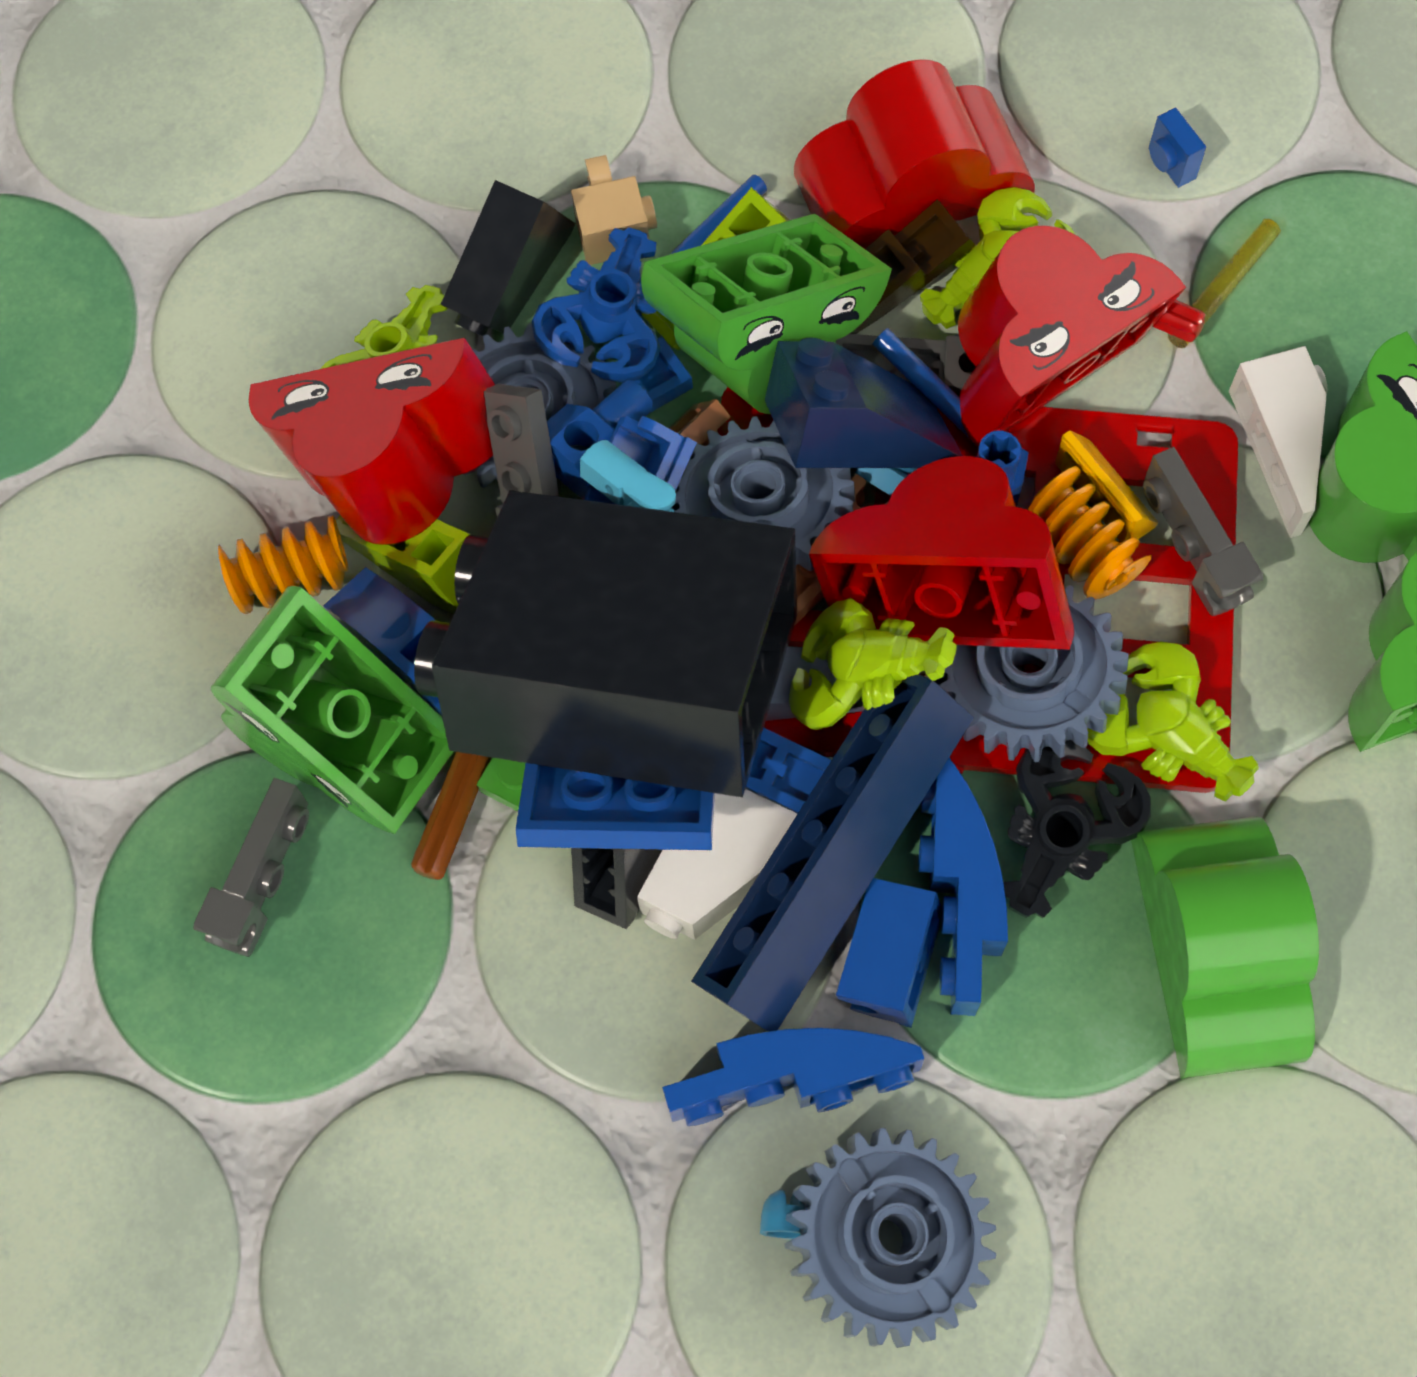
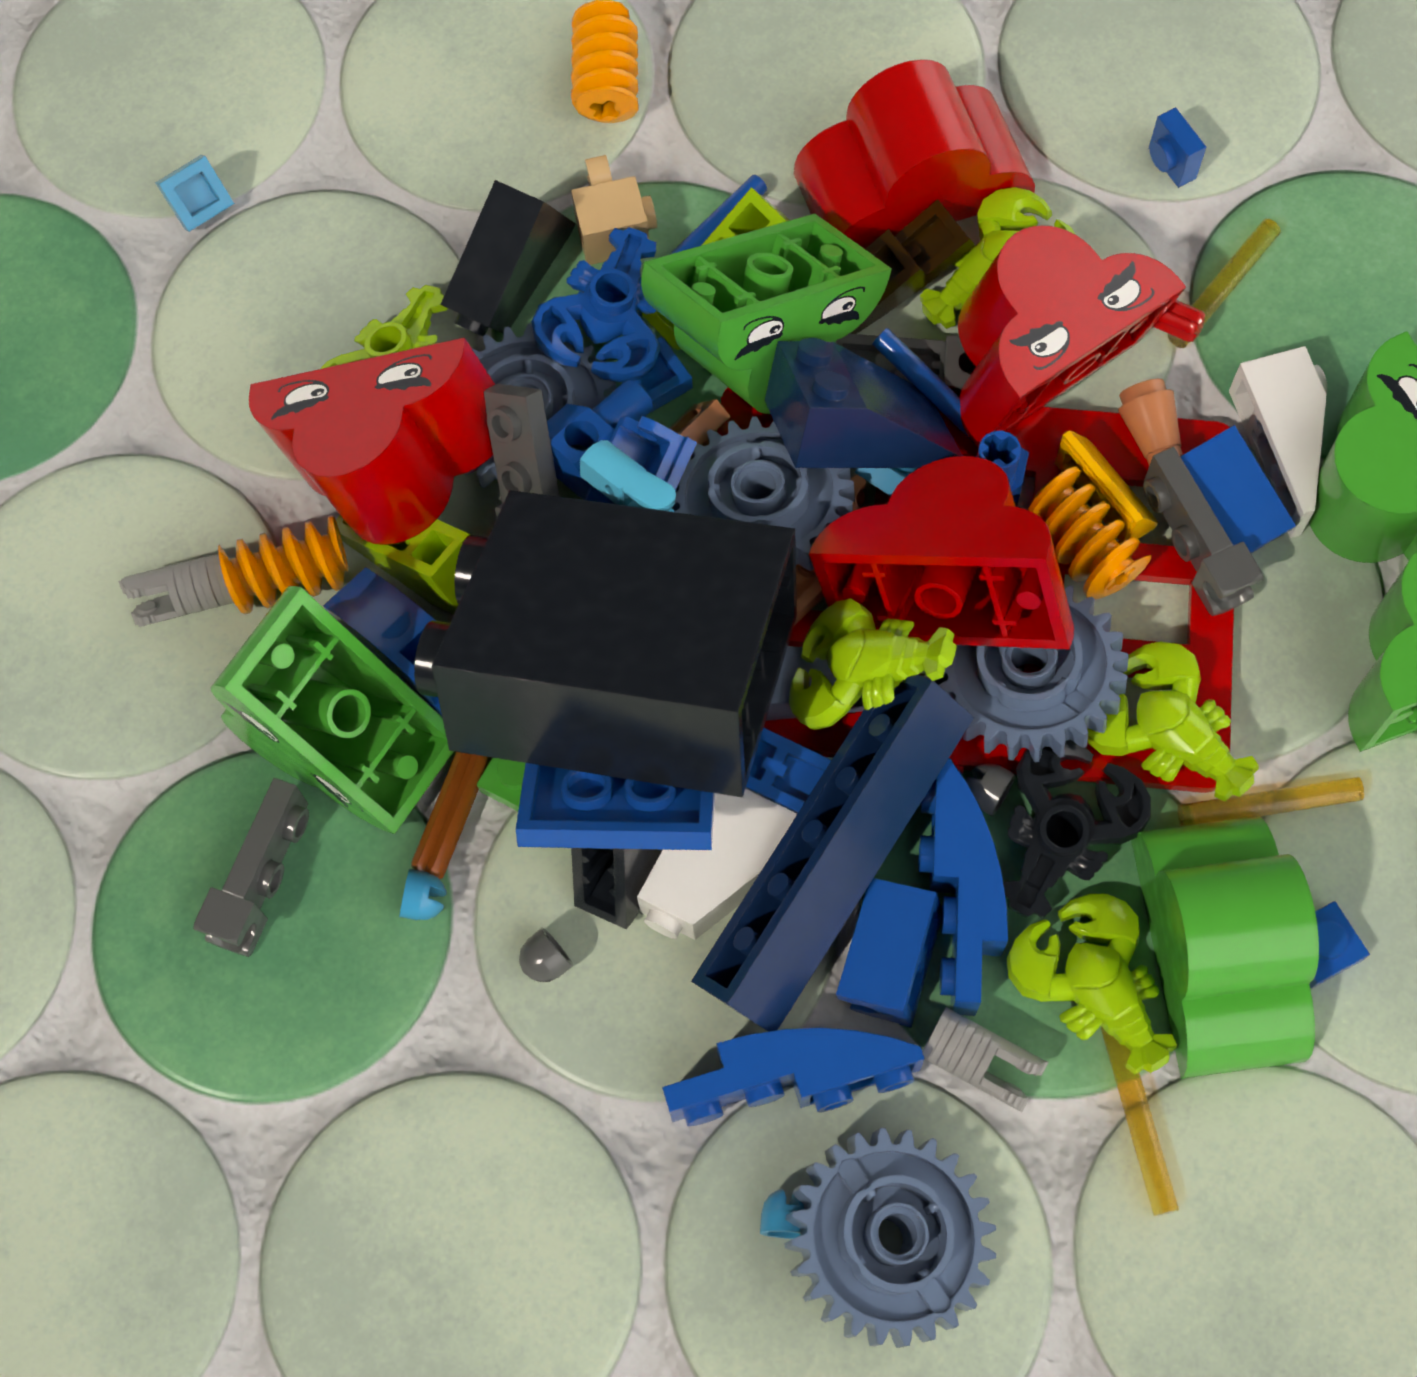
none -> light grey hinge [118,553,234,627]
none -> dark azure plate [155,155,235,232]
none -> dark azure hinge [399,869,447,920]
none -> dark grey hinge [519,927,573,982]
none -> light orange piece [571,0,639,123]
none -> light grey hinge [922,1007,1049,1112]
none -> dark grey hinge [965,762,1016,817]
none -> lime animal [1007,894,1177,1075]
none -> clear yellow bar [1100,1026,1179,1216]
none -> nougat cone [1118,378,1183,466]
none -> clear yellow bar [1178,777,1364,826]
none -> blue hinge [1180,425,1296,553]
none -> blue plate [1309,901,1370,989]

